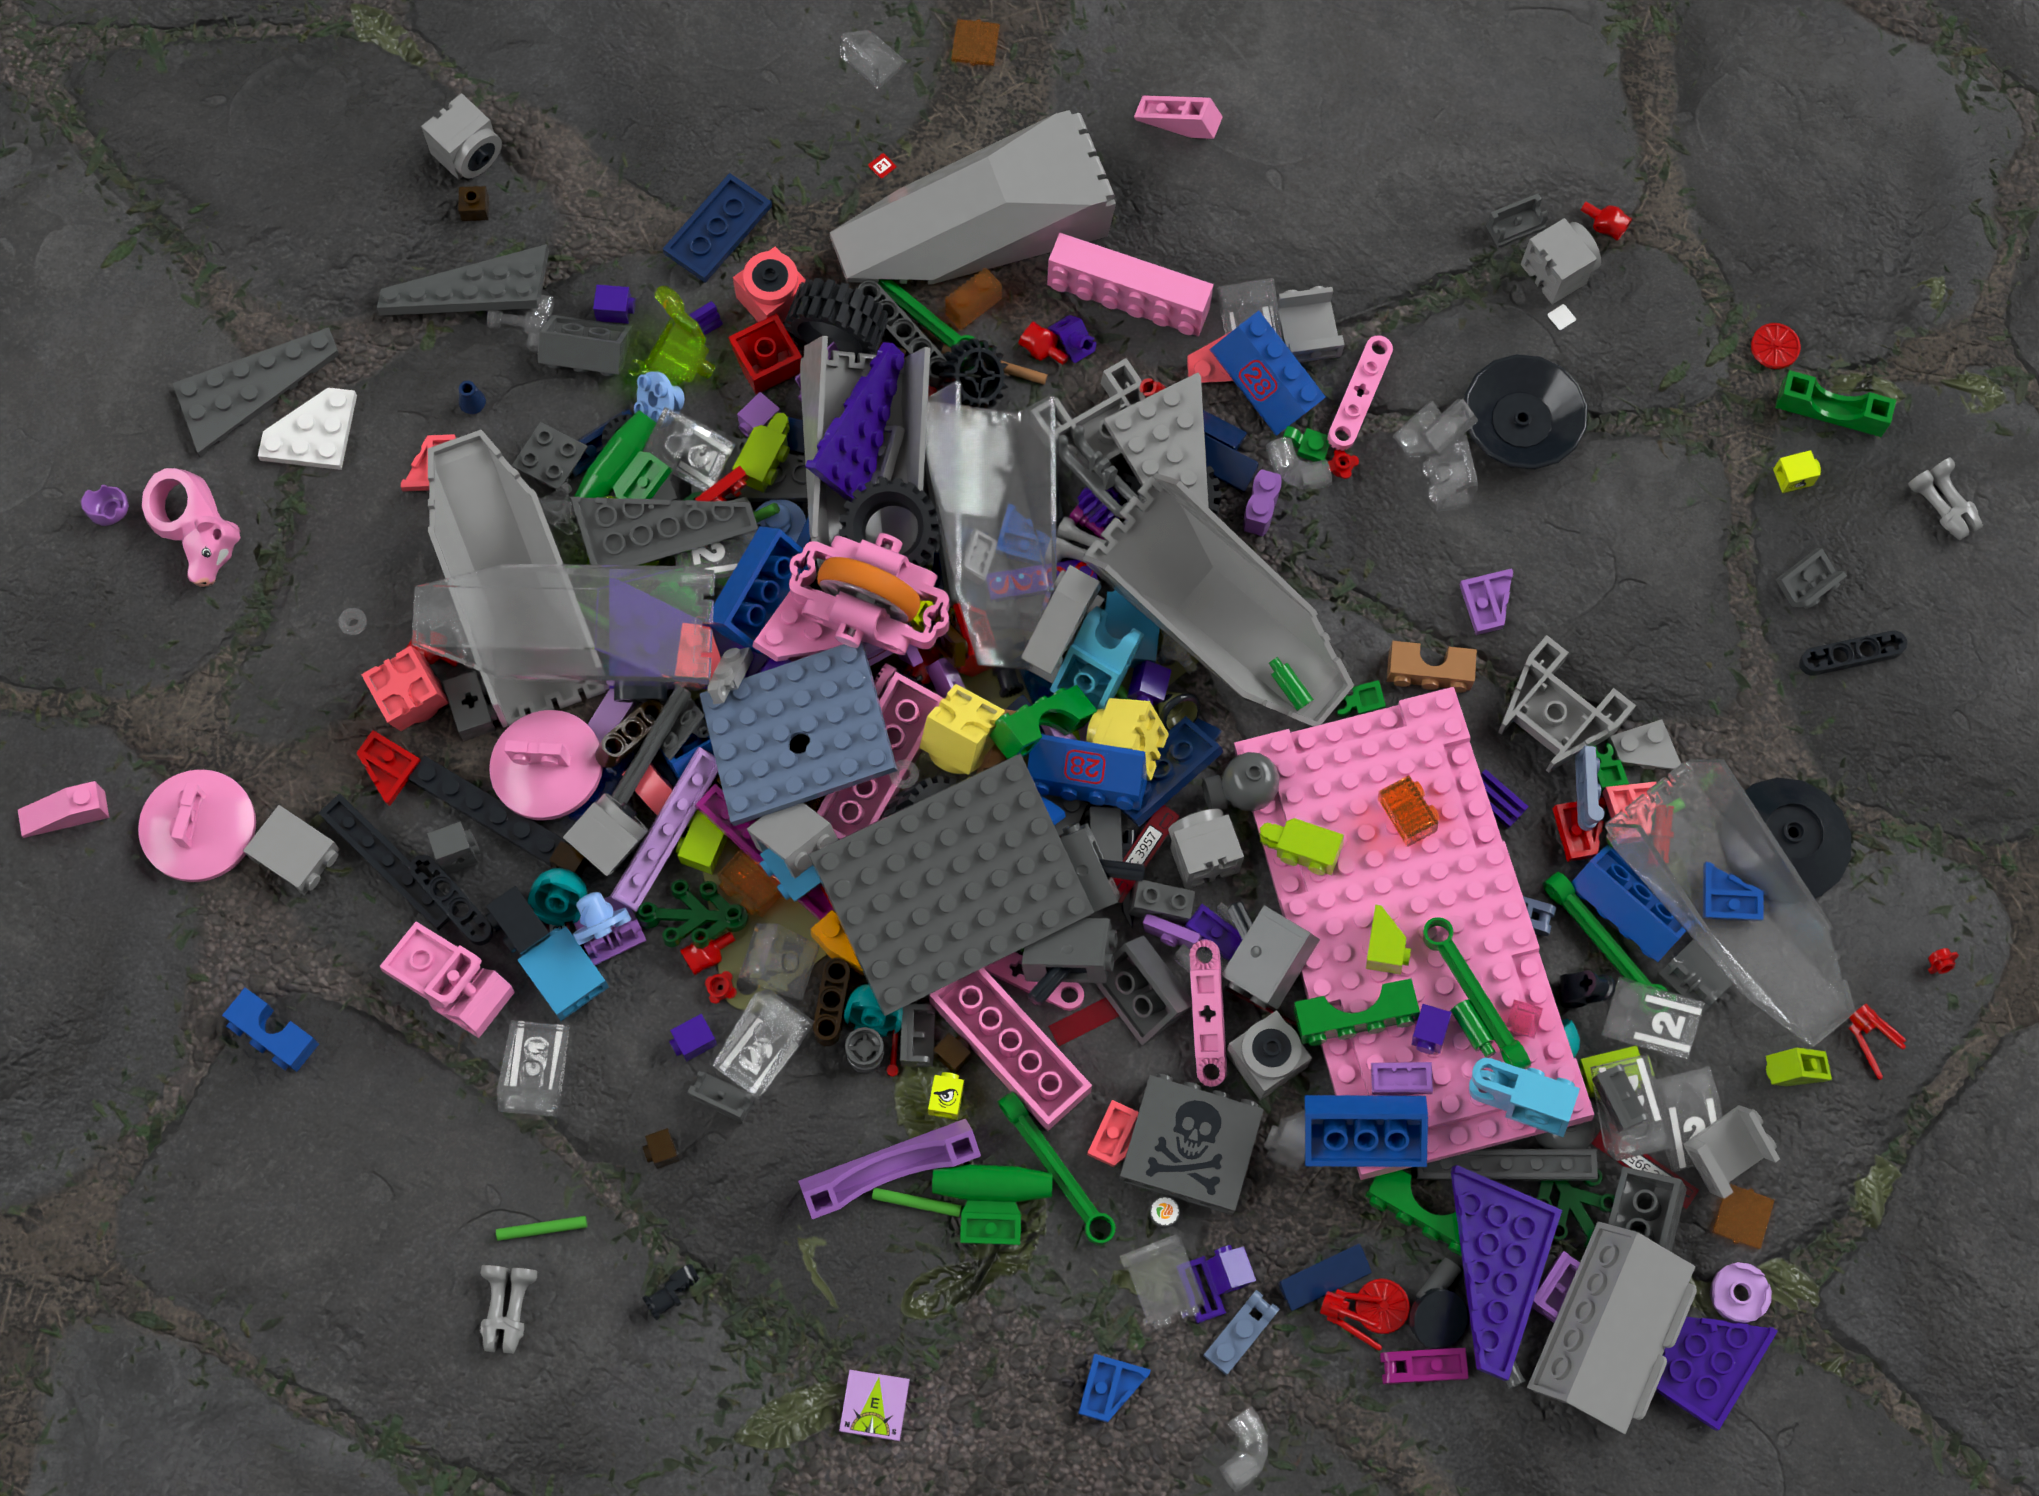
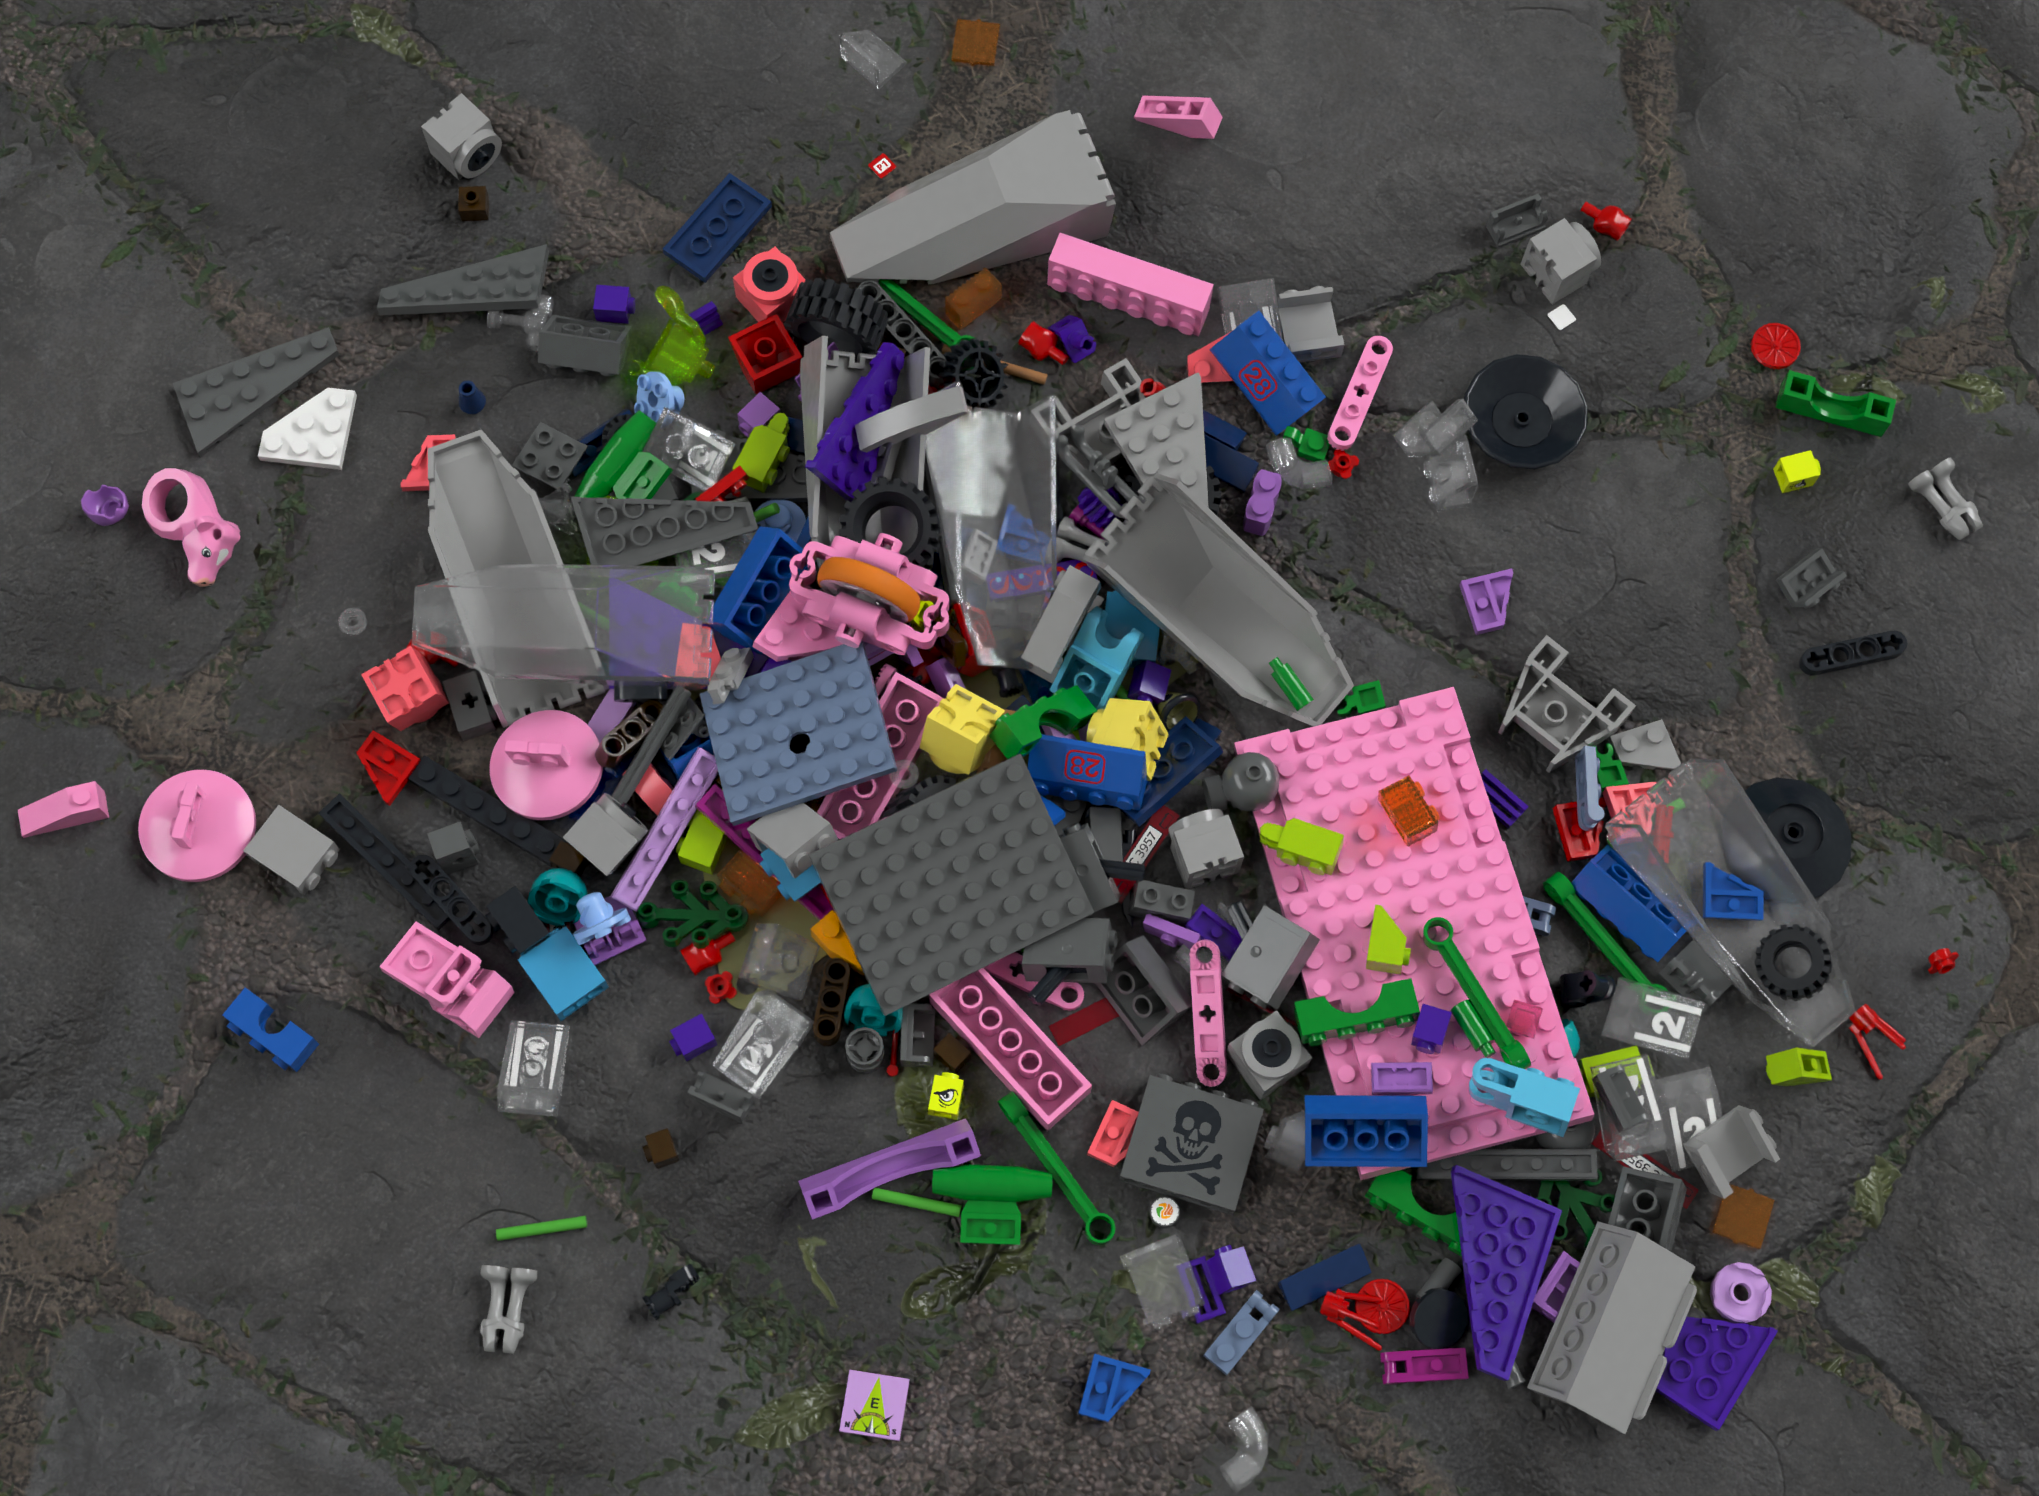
medium nougat arch [1387,641,1477,693] -> none
none -> light grey slope [855,386,968,453]
none -> black tyre [1755,924,1832,1001]

